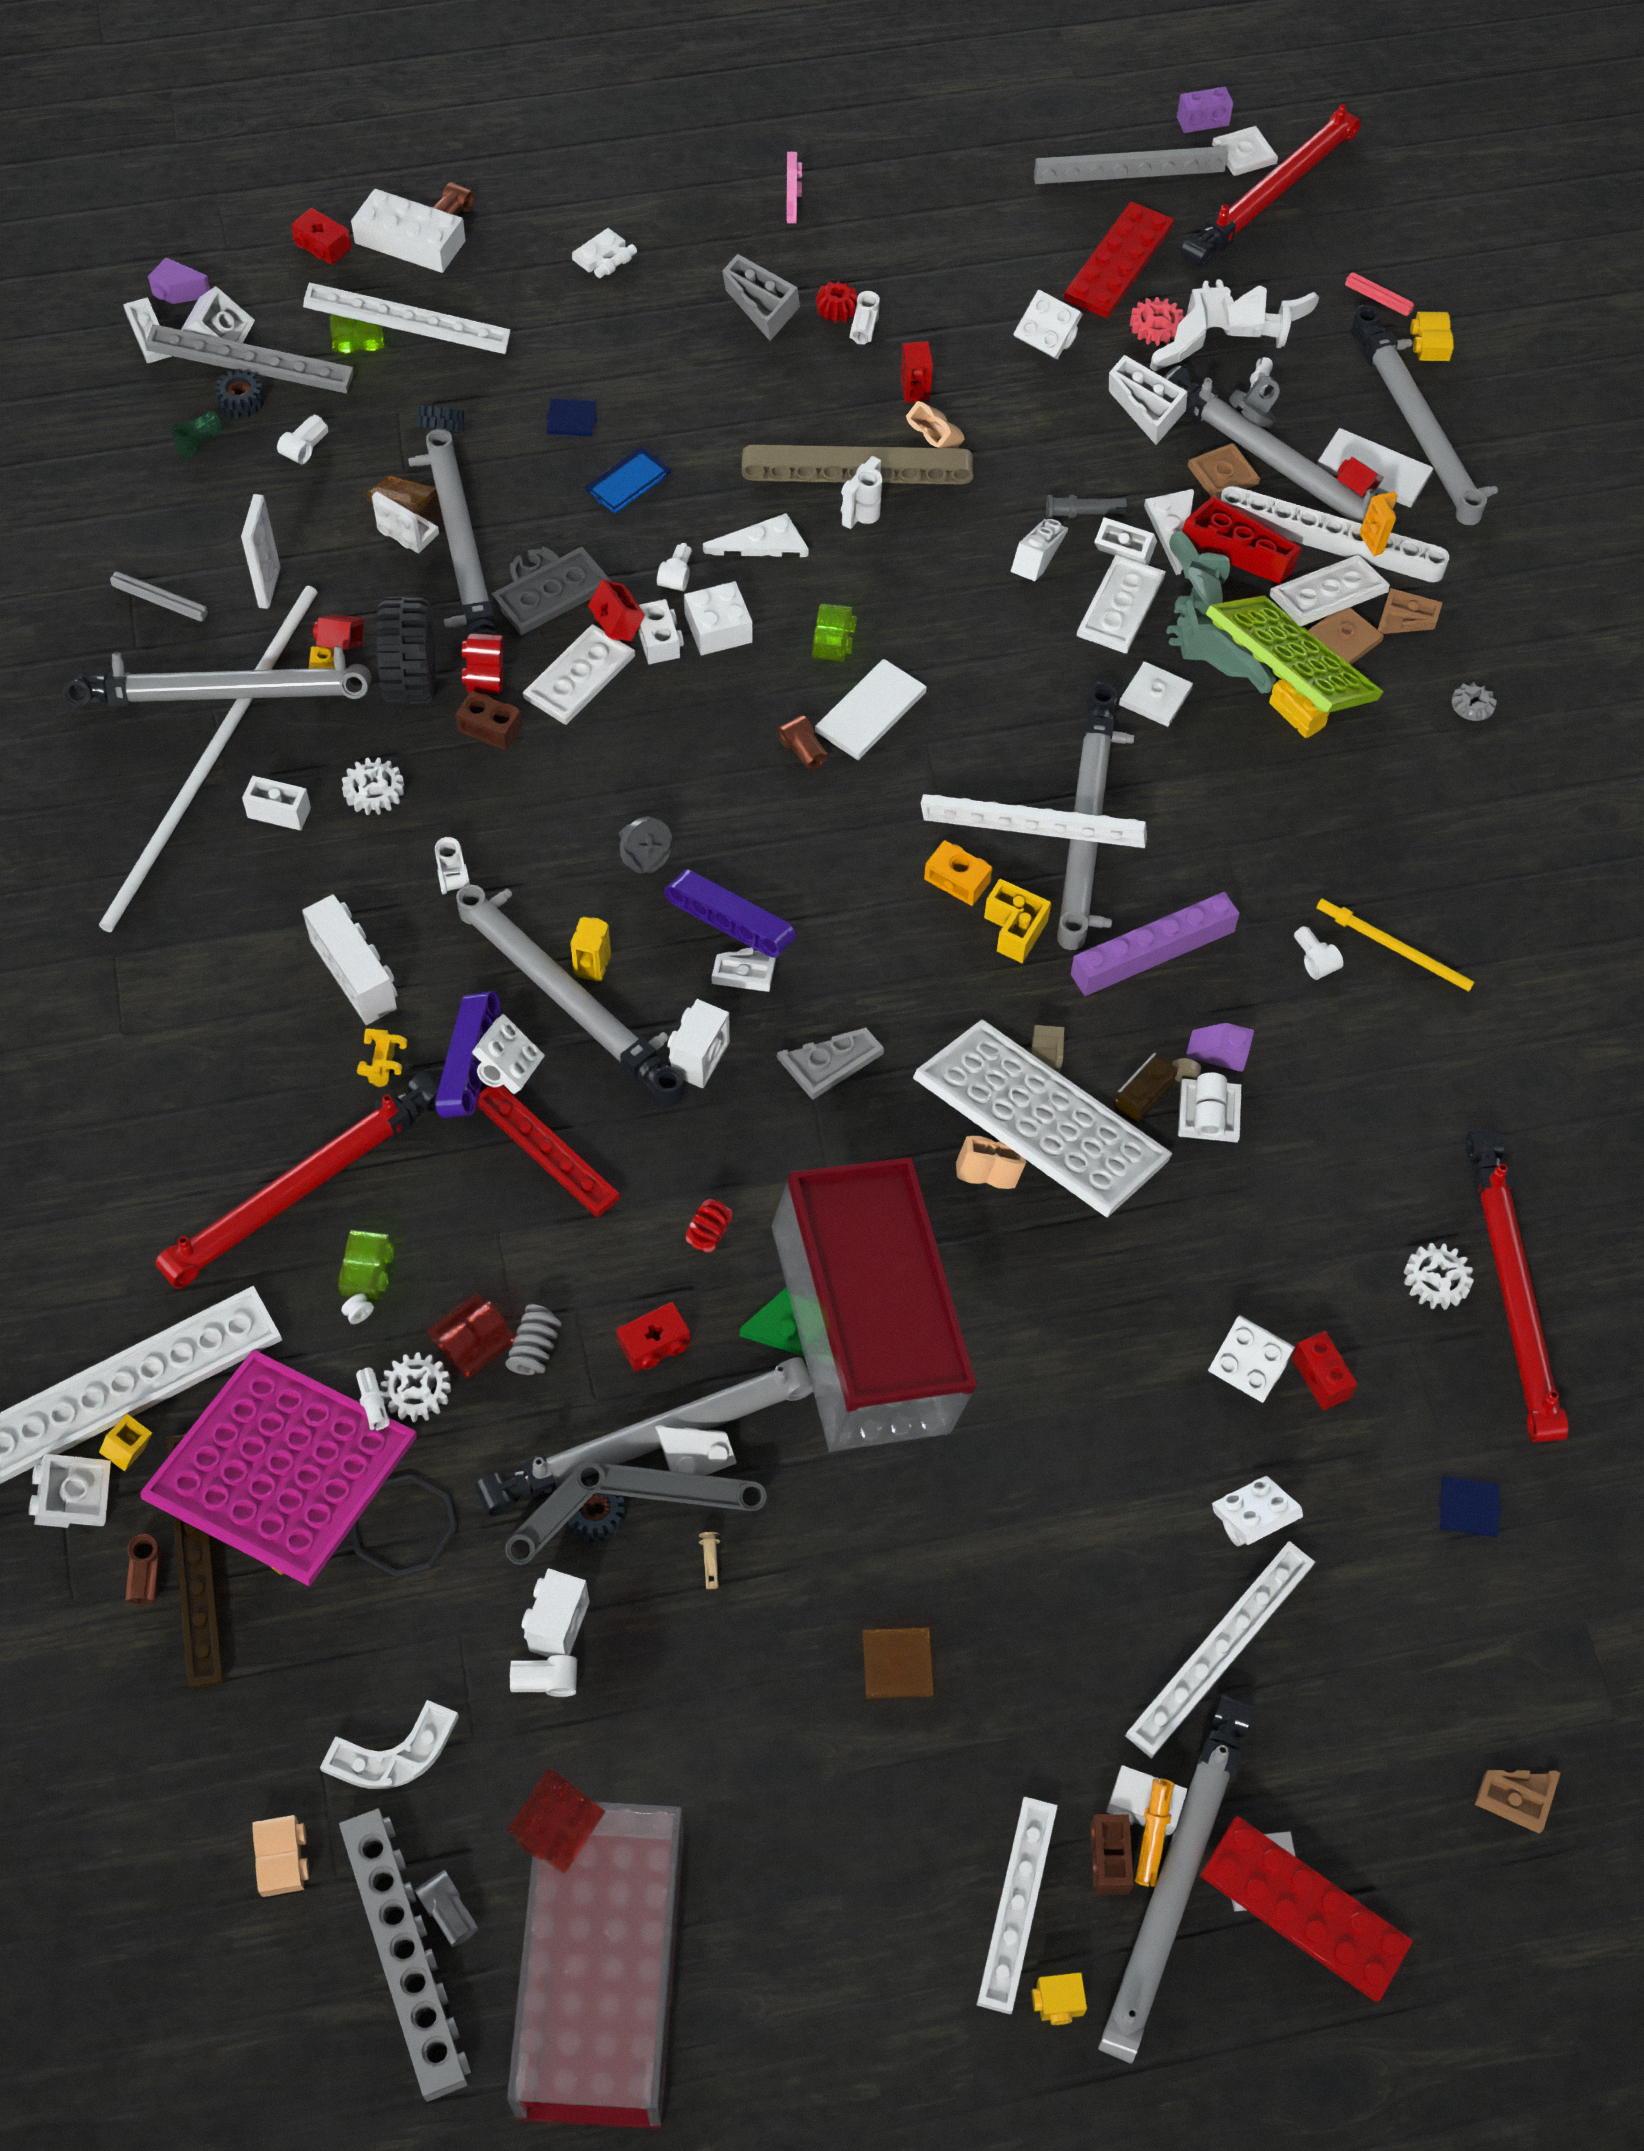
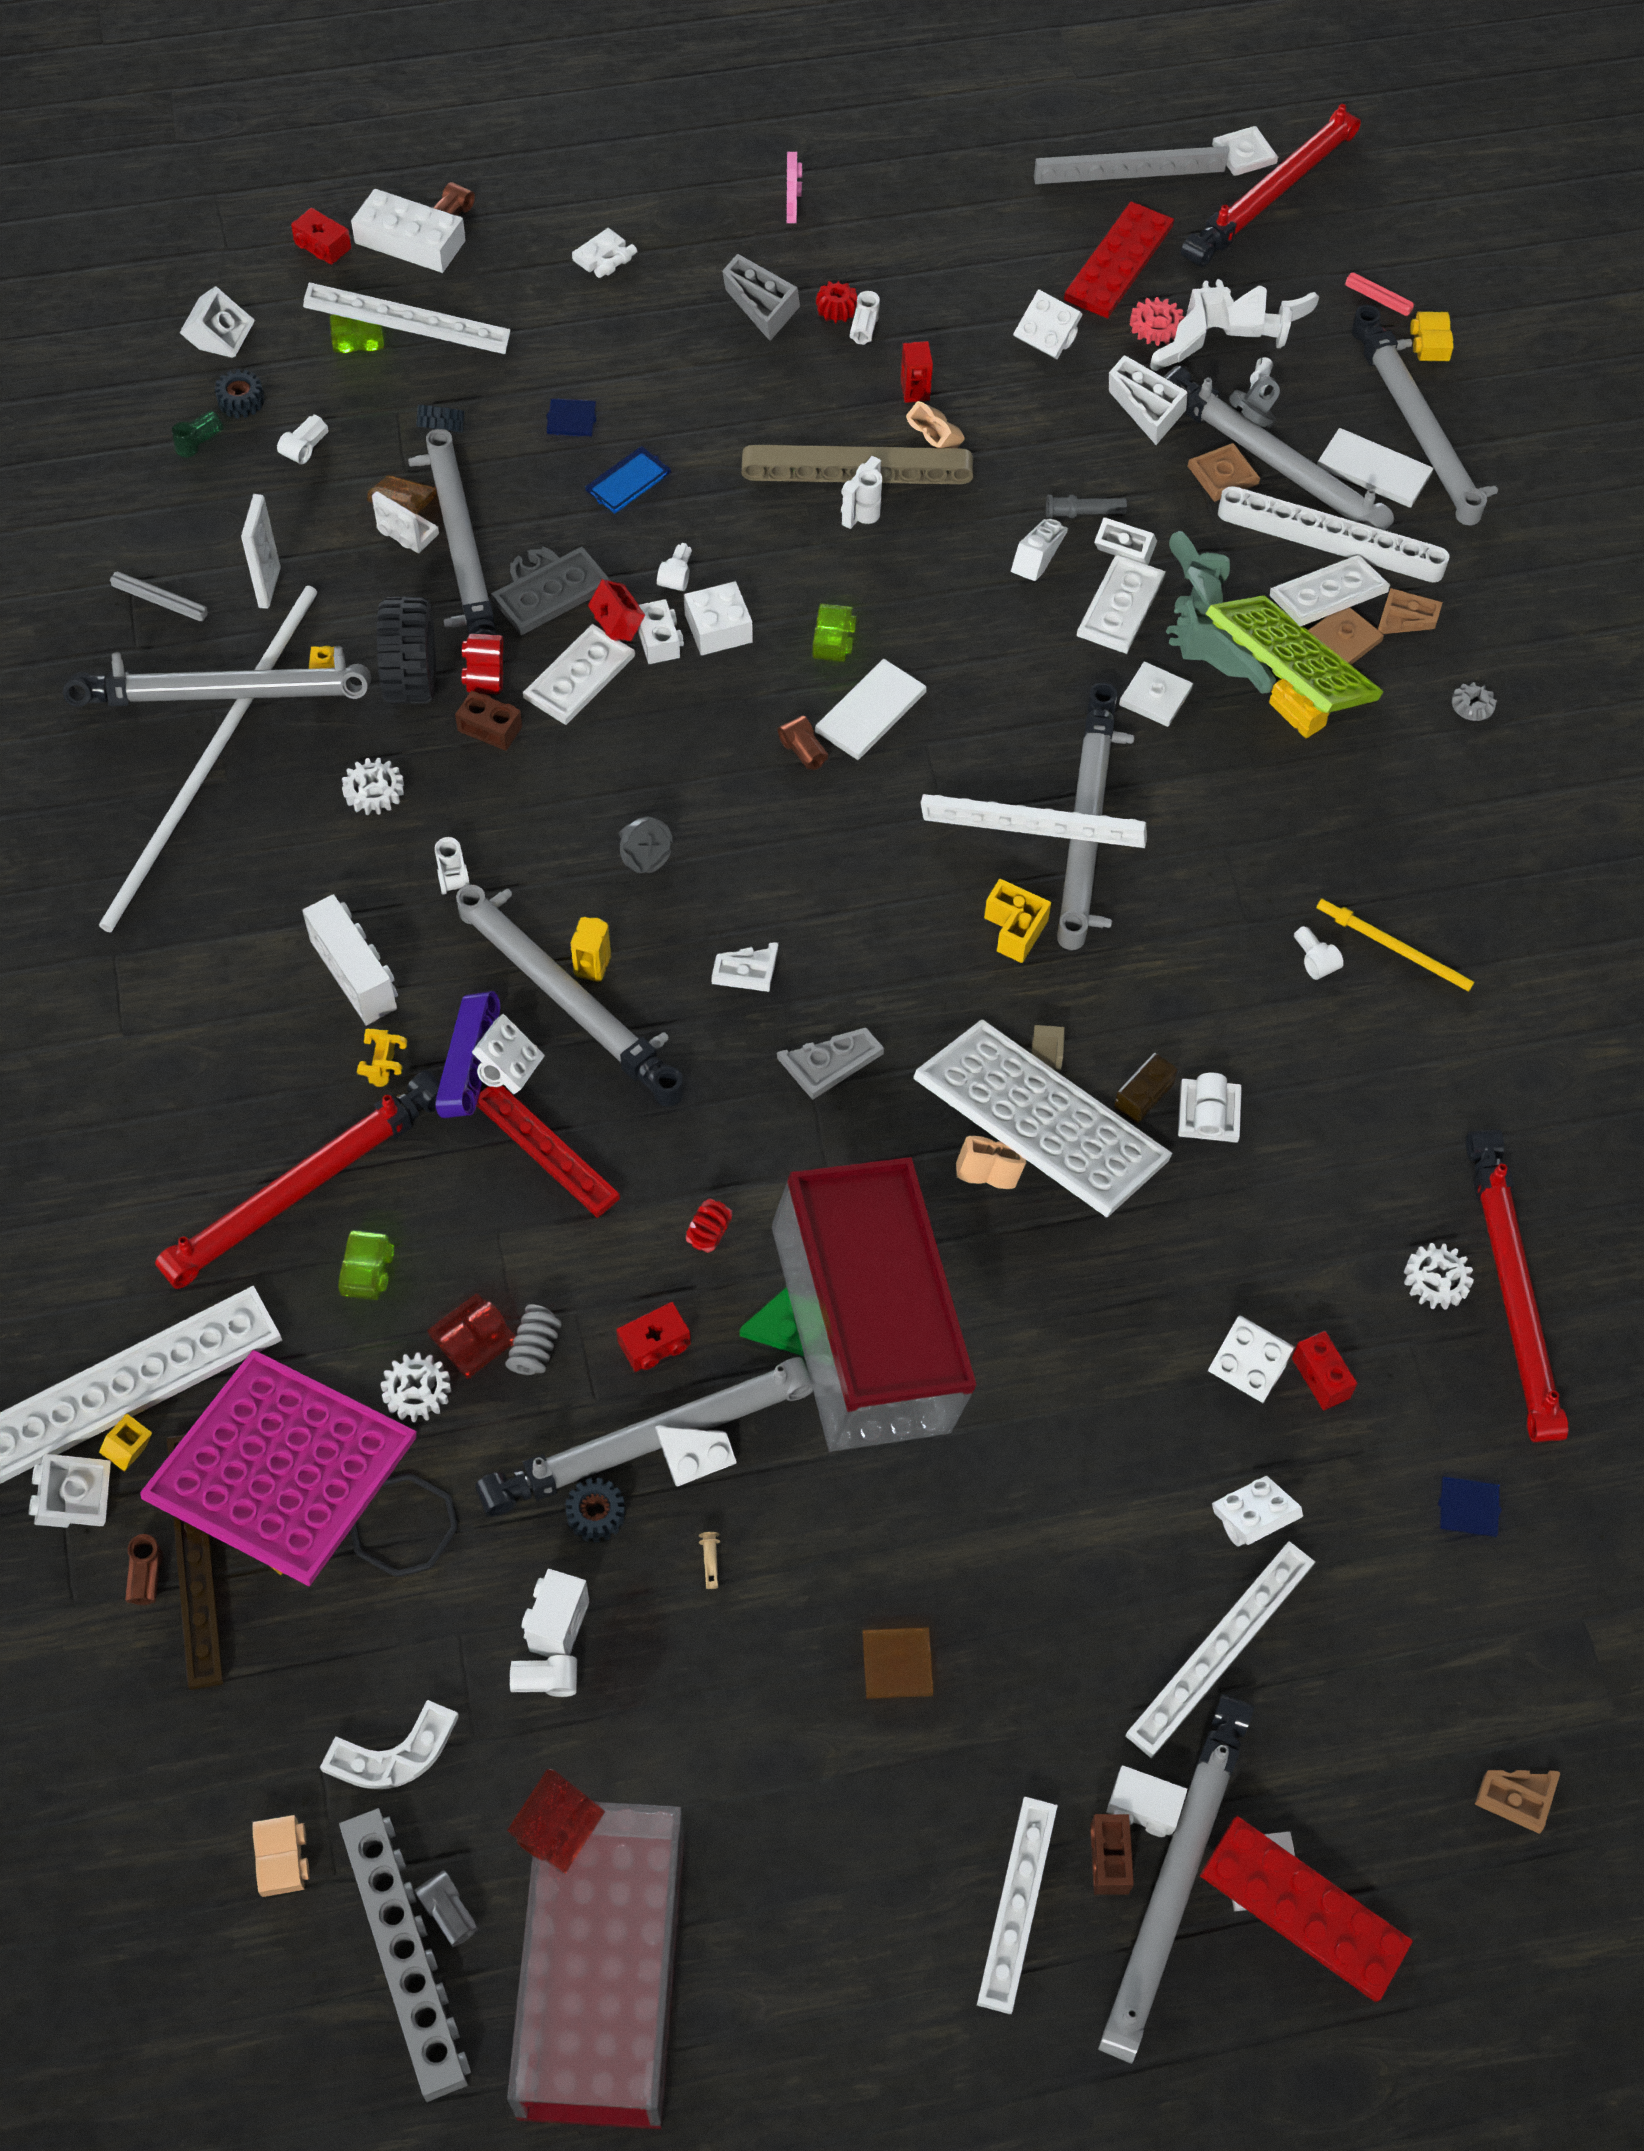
white plate [123,297,172,364] -> none
light grey plate [145,324,354,393] -> none
medium lavender slope [148,258,210,304] -> none
white brick [242,776,311,830] -> none
red brick [313,614,365,650] -> none
white bush [341,1293,374,1324] -> none
white axle [356,1368,390,1430] -> none
dark grey piece [504,1462,767,1565] -> none
dark purple beam [664,870,796,958] -> none
white brick [667,999,730,1088] -> none
white wing [703,513,809,557] -> none
light orange brick [924,840,992,906] -> none
yellow brick [1031,1973,1087,2025] -> none
medium lavender brick [1071,892,1239,996] -> none
light orange pin [1134,1778,1175,1887] -> none
white wing [1144,489,1194,575] -> none
dark tan tile [1172,1058,1201,1082] -> none
medium lavender brick [1177,87,1233,133] -> none
red wedge [1182,496,1302,584] -> none
medium lavender slope [1185,1023,1254,1072] -> none
red brick [1337,457,1384,497] -> none
light orange bracket [1359,491,1398,557] -> none

